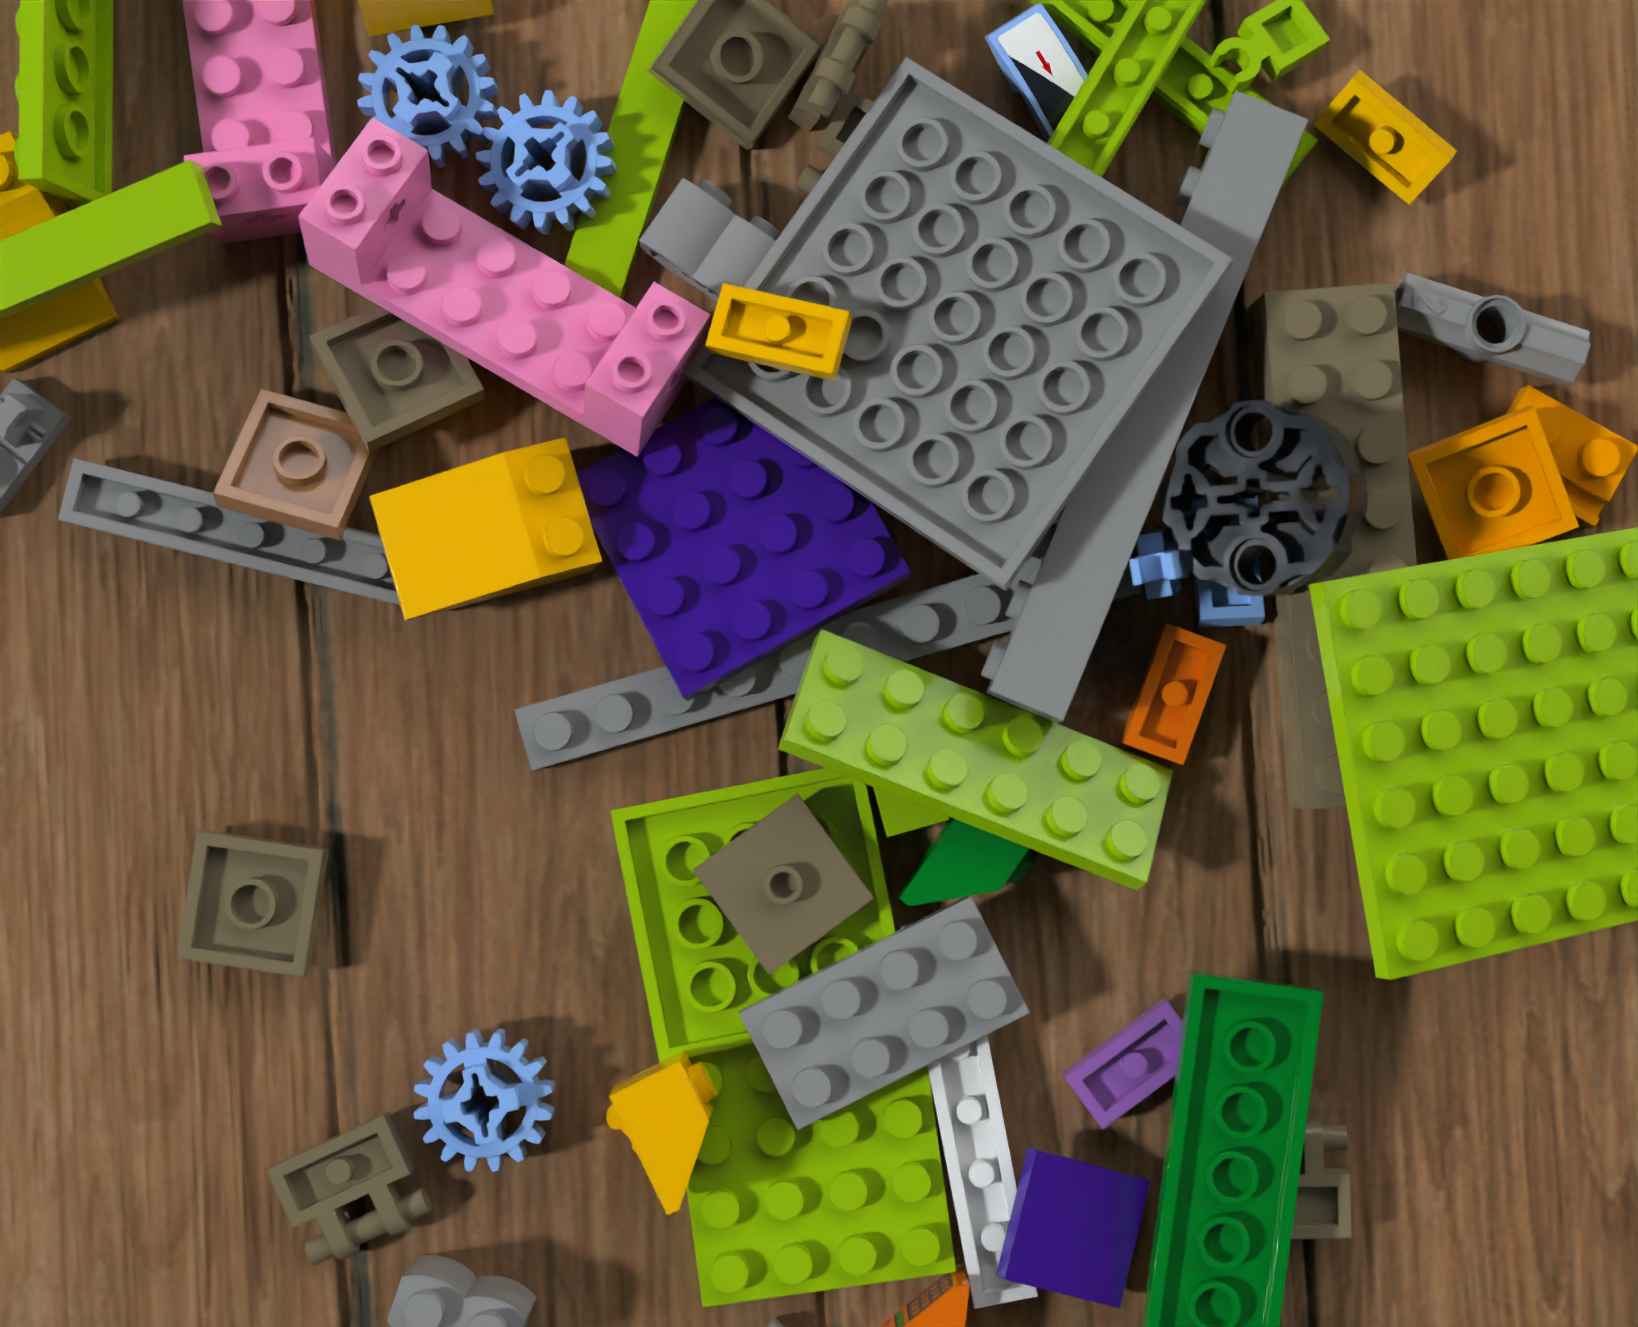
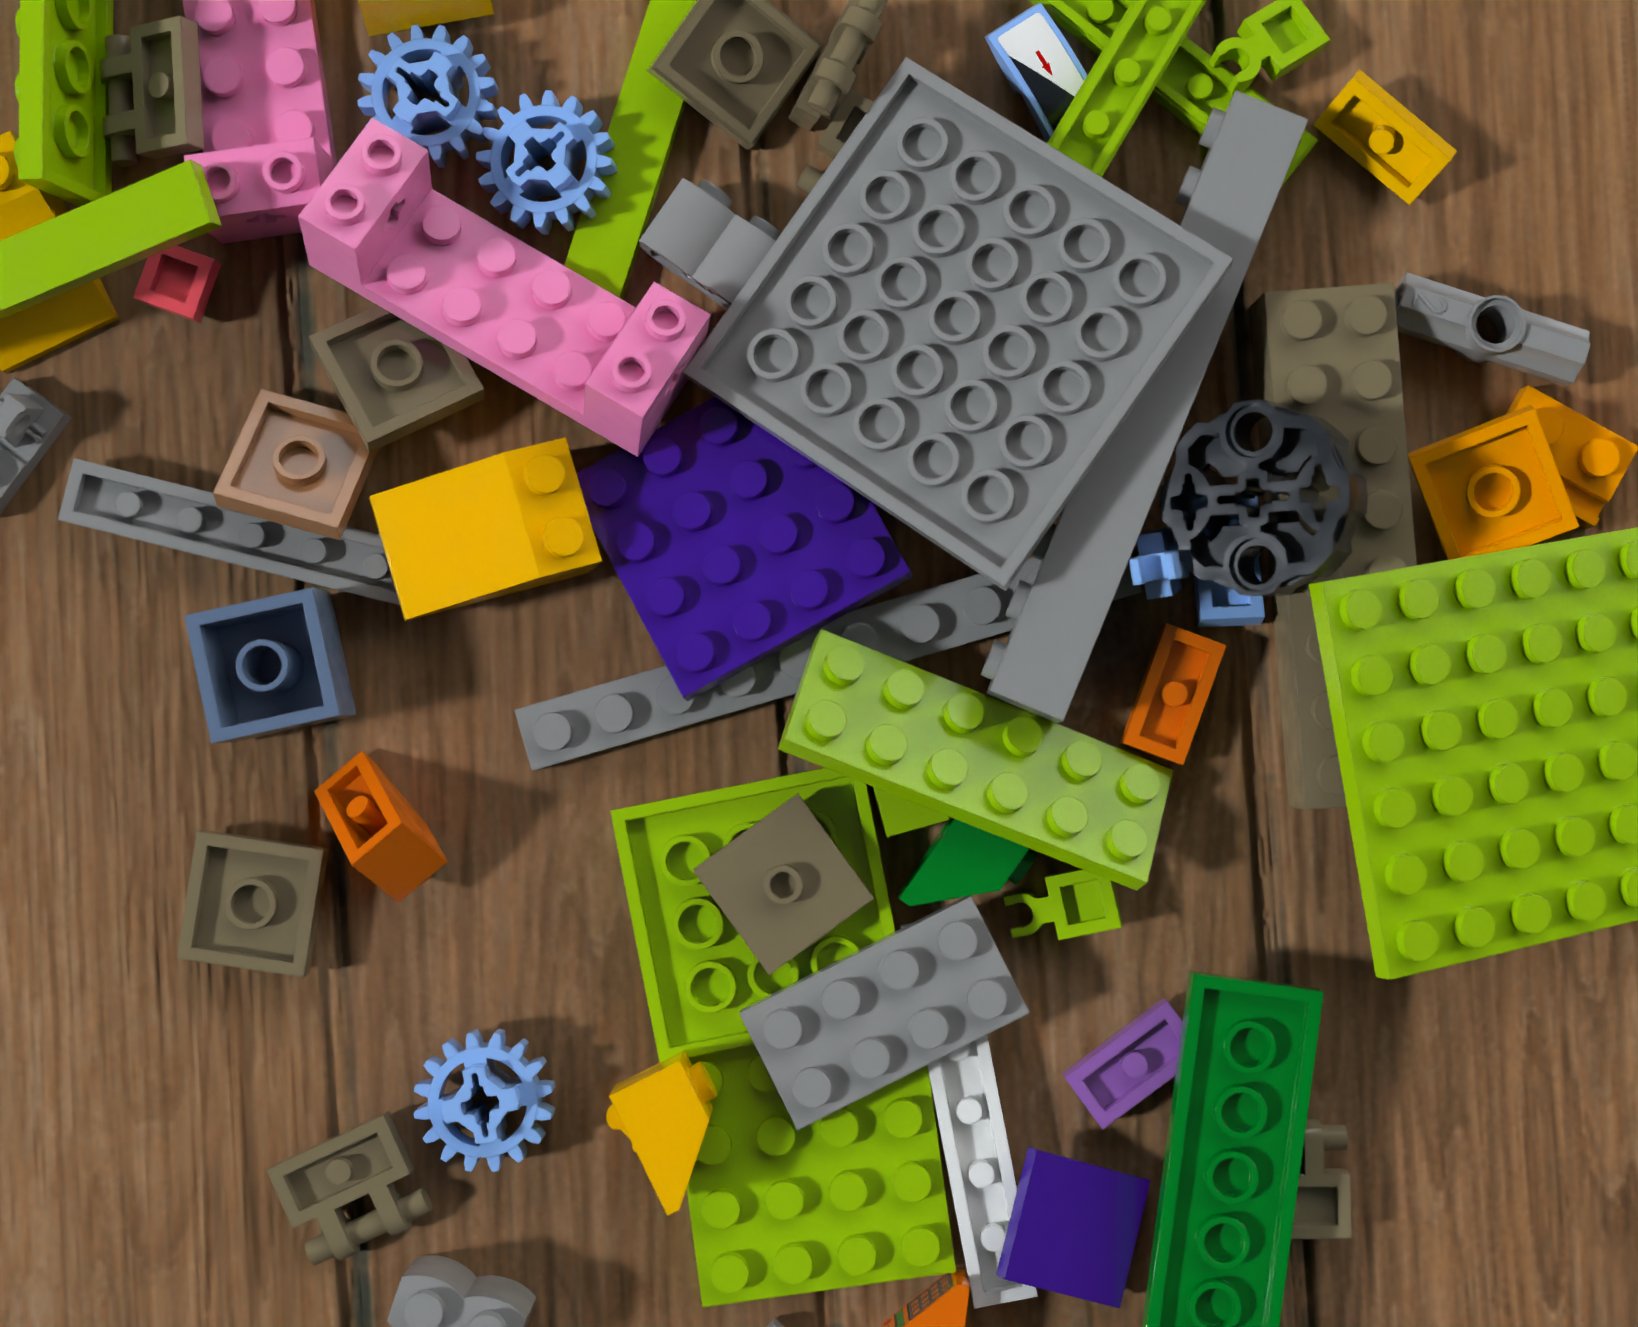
yellow plate [705,283,852,381] -> none
none -> dark tan plate [100,15,204,167]
none -> coral plate [133,246,222,323]
none -> sand blue brick [184,587,357,744]
none -> orange slope [314,750,448,903]
none -> lime plate [1003,869,1123,940]

